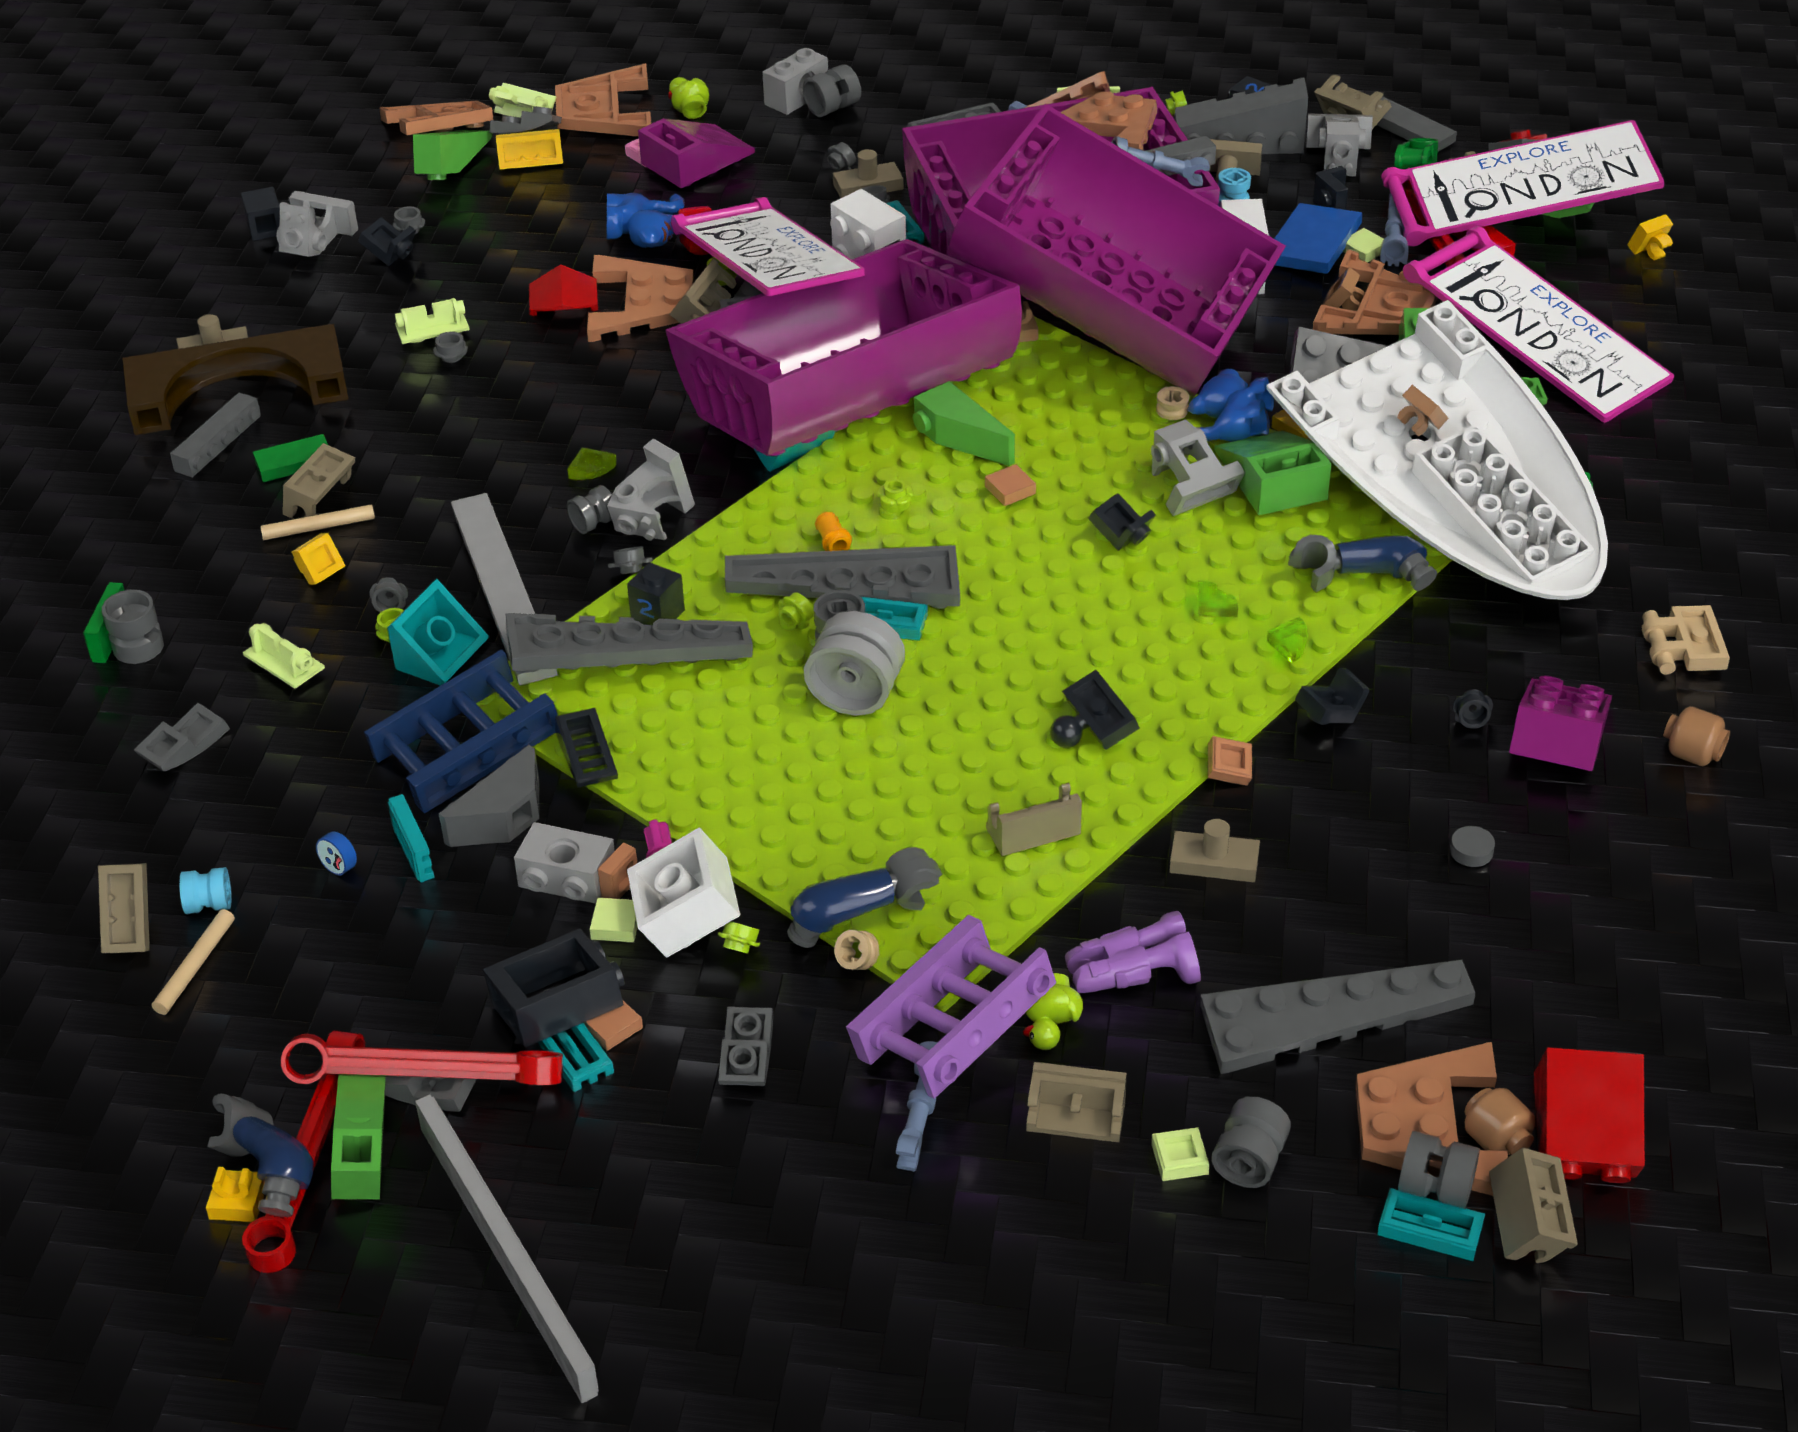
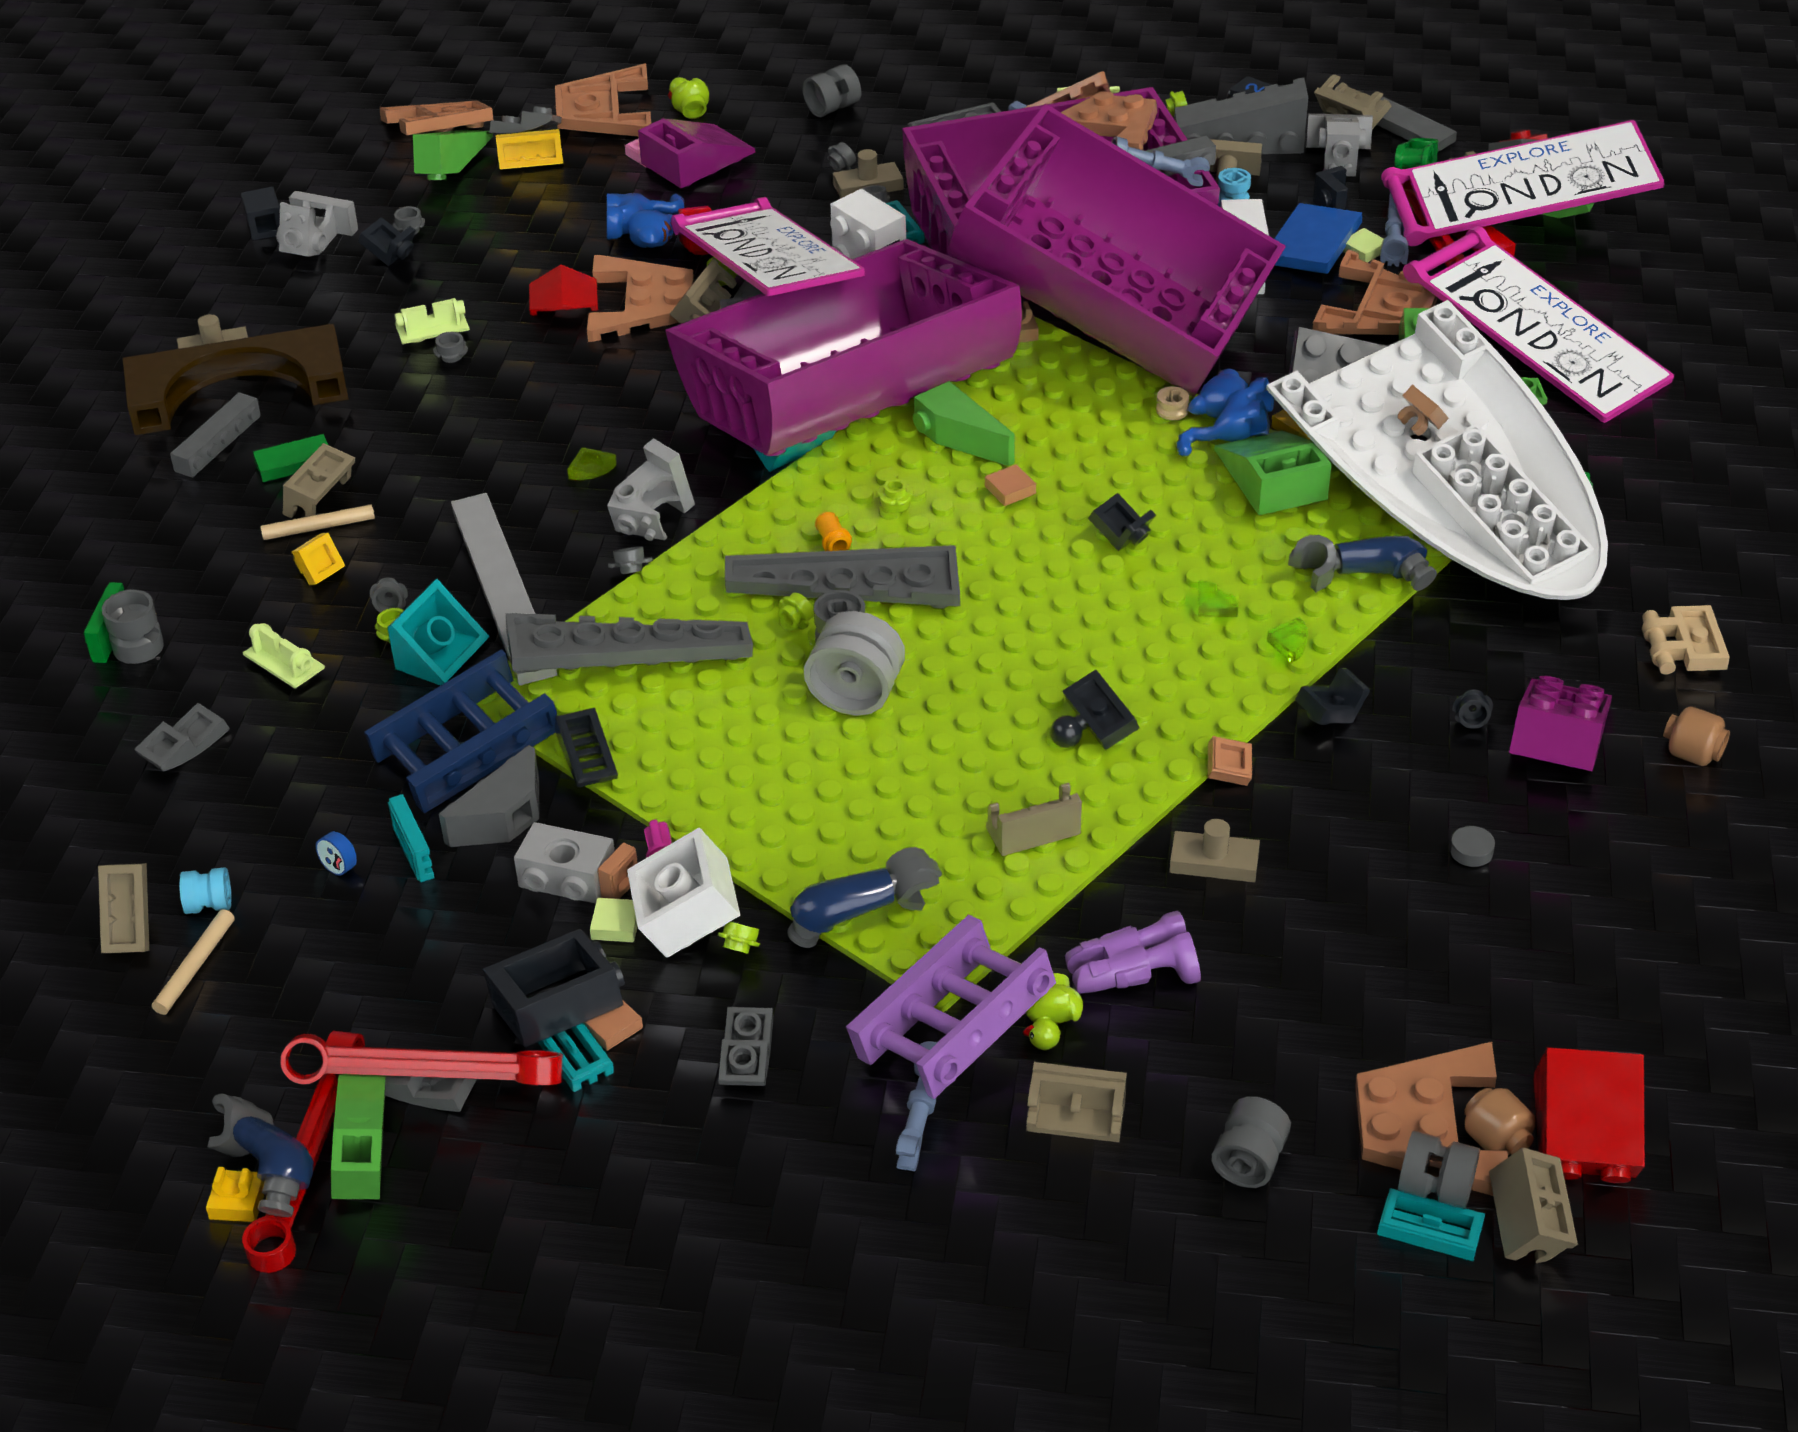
light grey tile [415,1094,599,1403] -> none
yellowish green hinge [489,83,556,118] -> none
dark grey wheel [566,485,612,534] -> none
black brick [627,562,685,625] -> none
light grey brick [763,48,828,115] -> none
tan bush [834,930,879,970] -> none
teal tile [862,597,928,641] -> none
light grey tile [1151,419,1245,516] -> none
yellowish green tile [1152,1127,1209,1181] -> none
dark grey wing [1200,960,1475,1074] -> none
medium nougat tile [1322,267,1365,311] -> none
yellow tile [1627,214,1673,260] -> none

